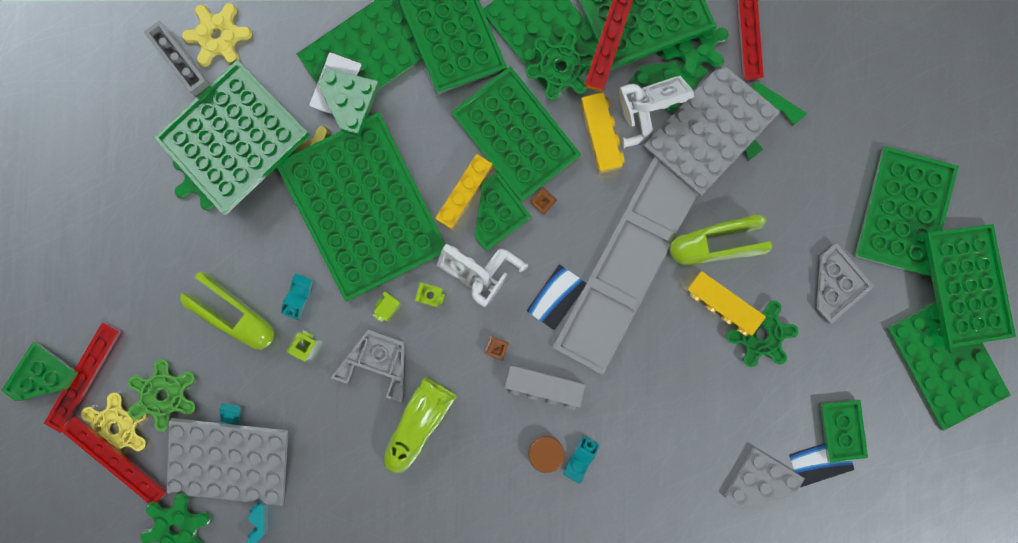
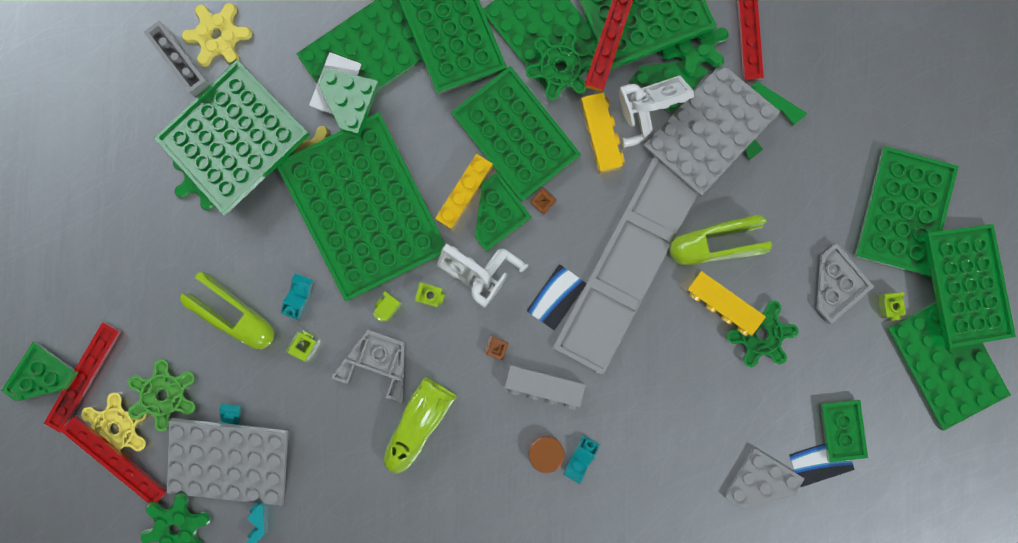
none -> lime brick [878,292,906,321]

